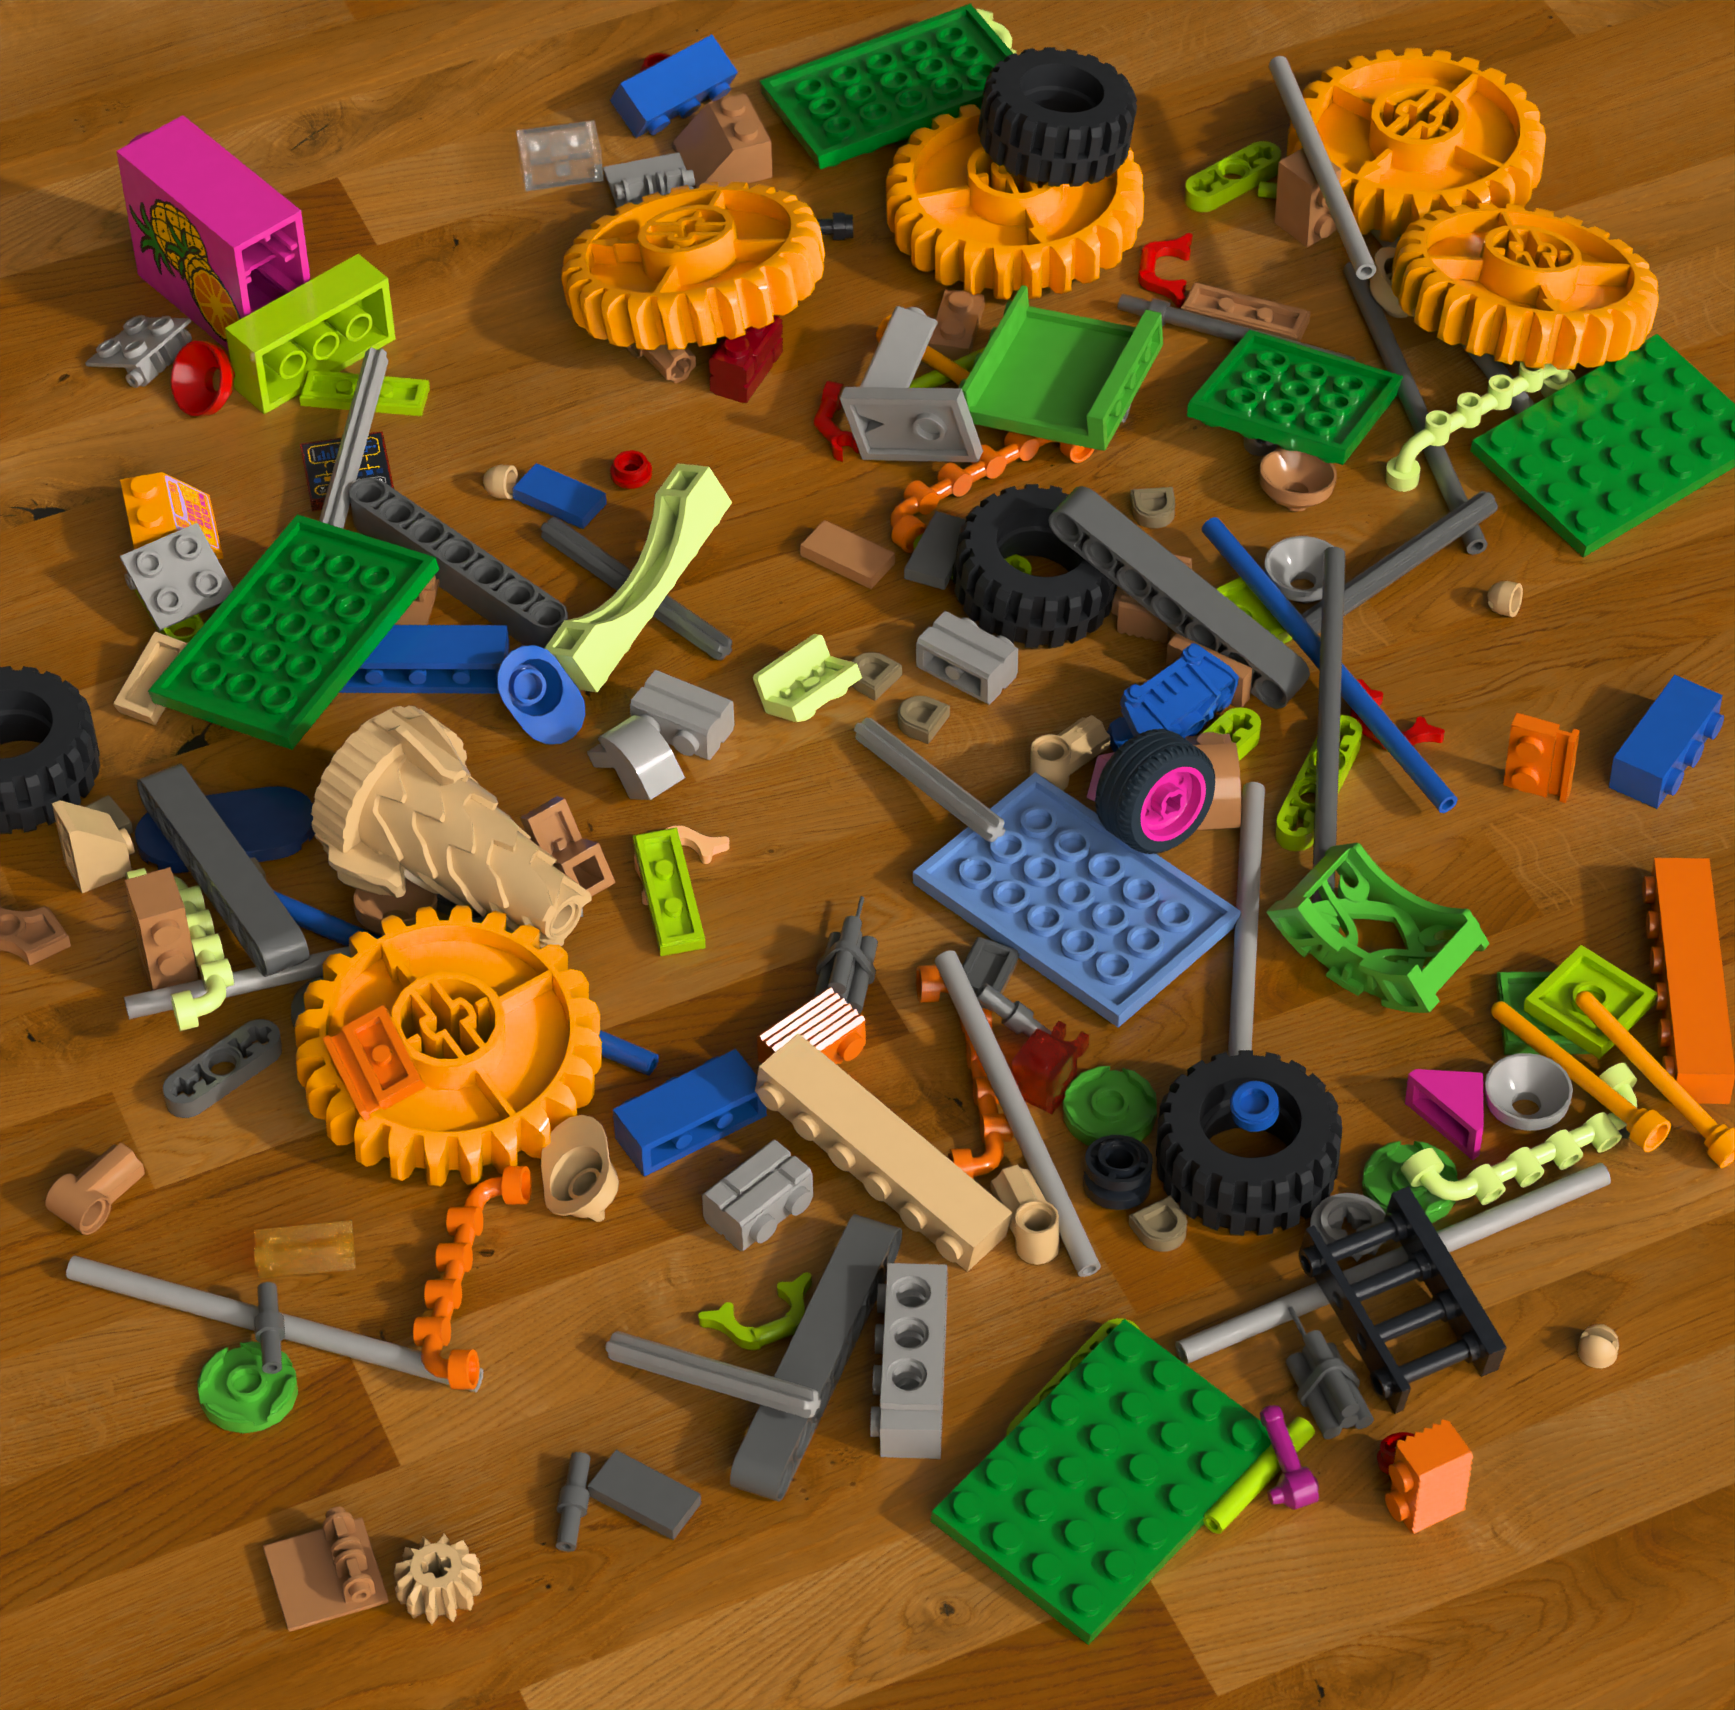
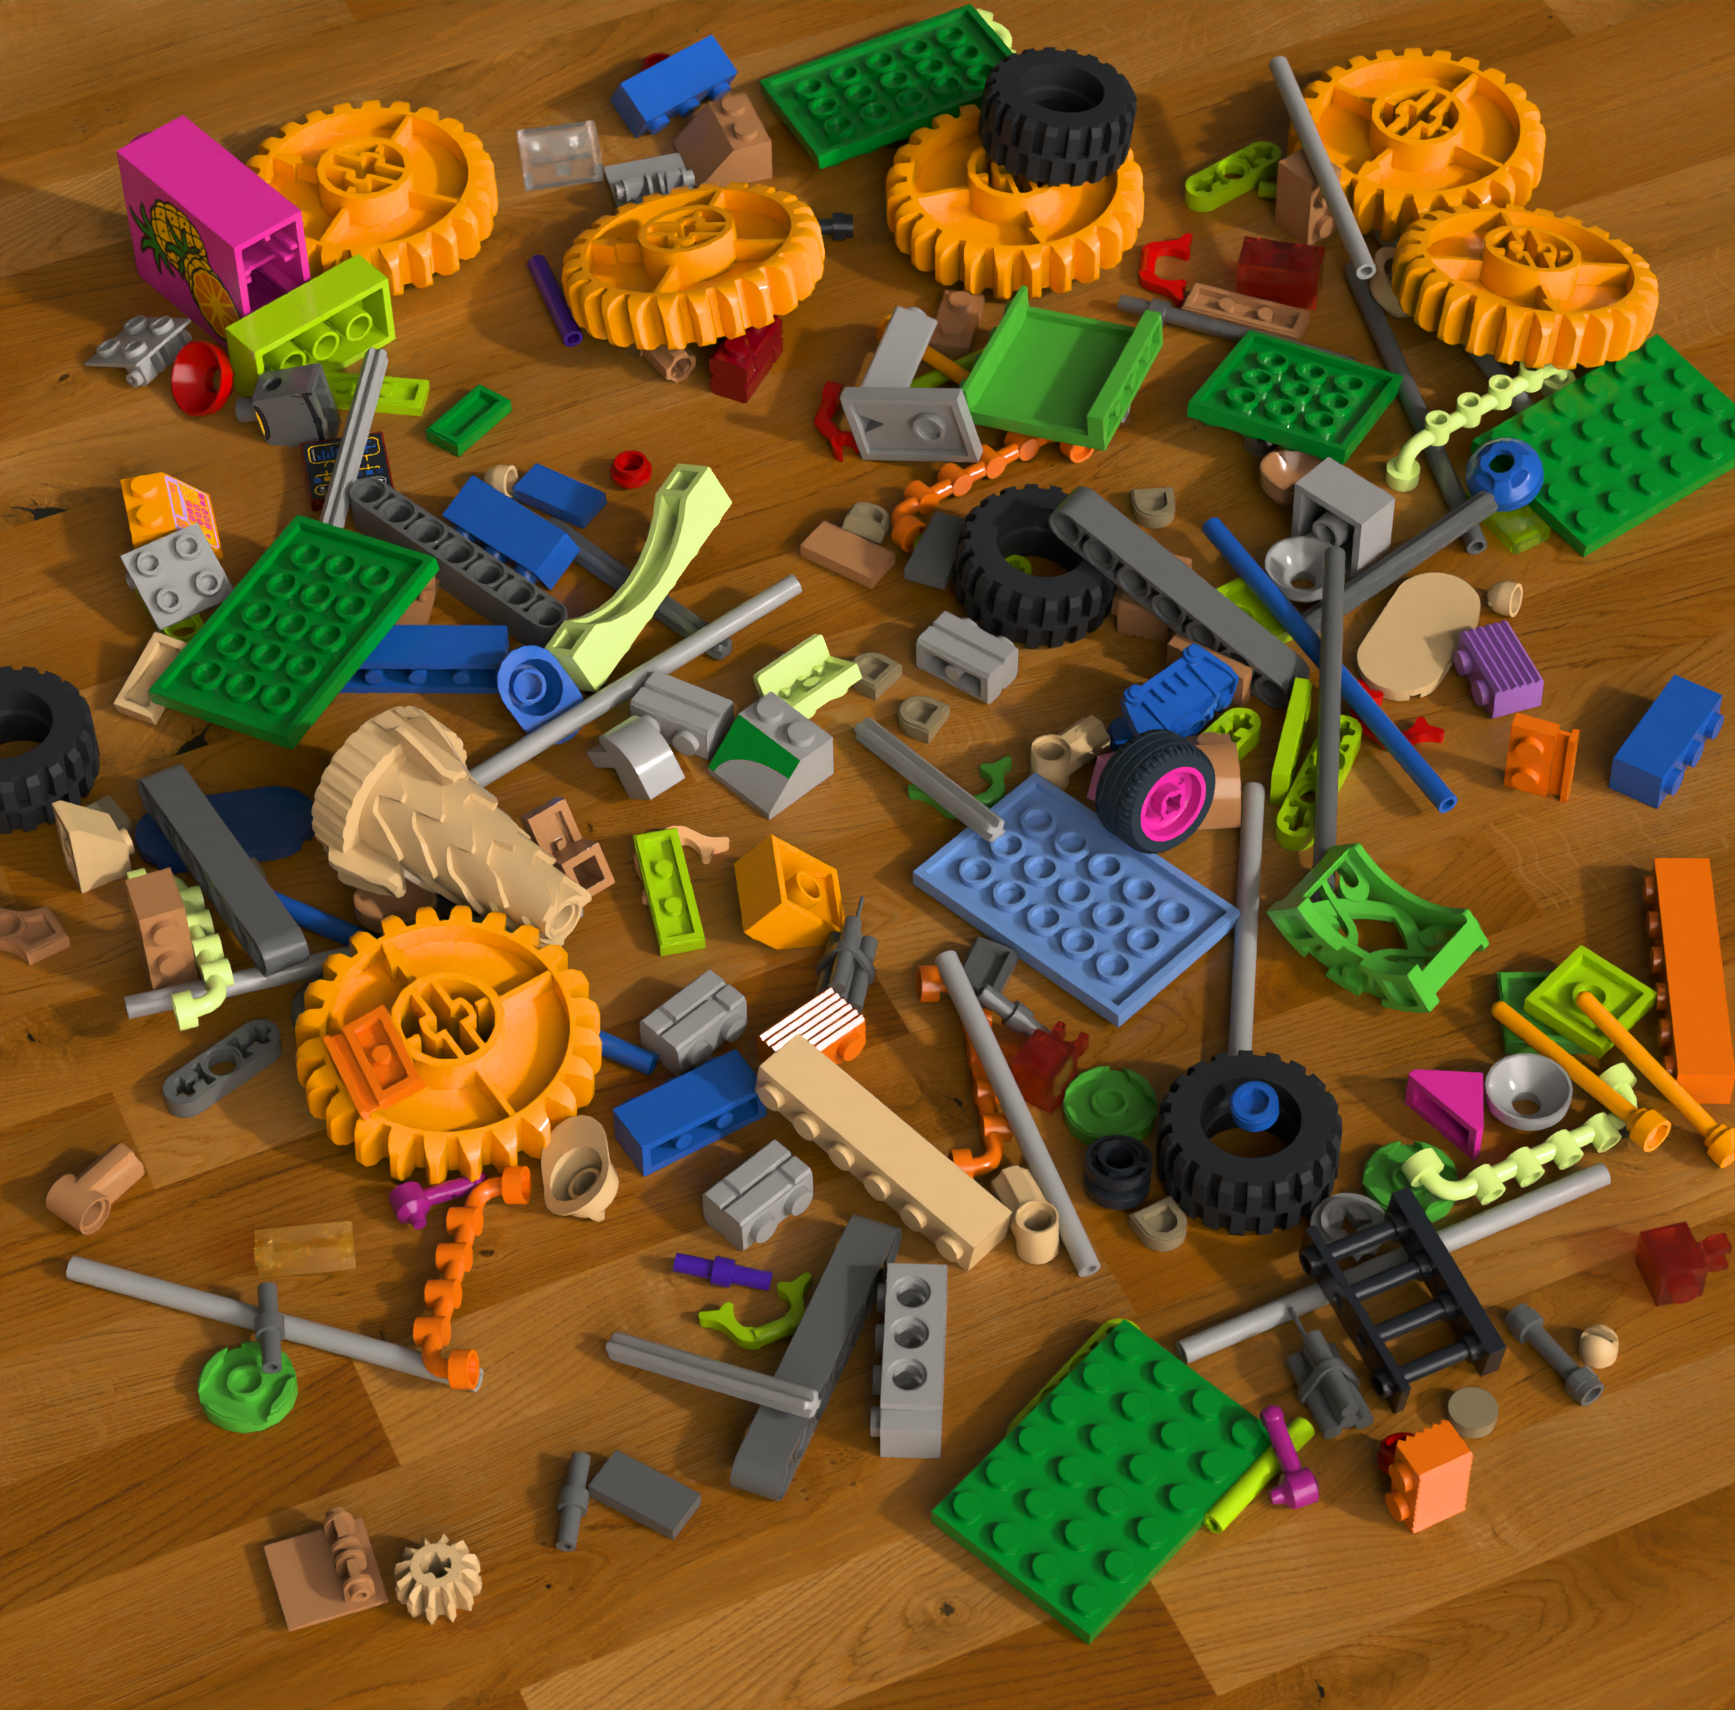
none -> dark grey torso [236,363,342,448]
none -> light orange gear [245,99,498,297]
none -> magenta piece [388,1171,488,1229]
none -> green tile [426,384,512,457]
none -> blue brick [442,475,581,591]
none -> light grey piece [469,574,802,788]
none -> dark purple piece [527,255,583,347]
none -> light grey brick [639,969,748,1077]
none -> dark purple bar [673,1253,773,1292]
none -> light grey slope [708,691,834,820]
none -> light orange slope [734,834,845,950]
none -> dark tan tile [842,502,891,544]
none -> bright green helmet [908,756,1012,820]
none -> clear red brick [1236,236,1325,311]
none -> lime tile [1270,677,1312,805]
none -> light grey brick [1291,457,1395,581]
none -> tan tile [1356,572,1481,701]
none -> dark tan tile [1447,1387,1498,1439]
none -> medium lavender brick [1453,620,1544,719]
none -> blue piece [1466,437,1544,512]
none -> clear neon green tile [1466,492,1551,555]
none -> dark grey bar [1504,1303,1604,1406]
none -> clear red brick [1635,1221,1732,1307]

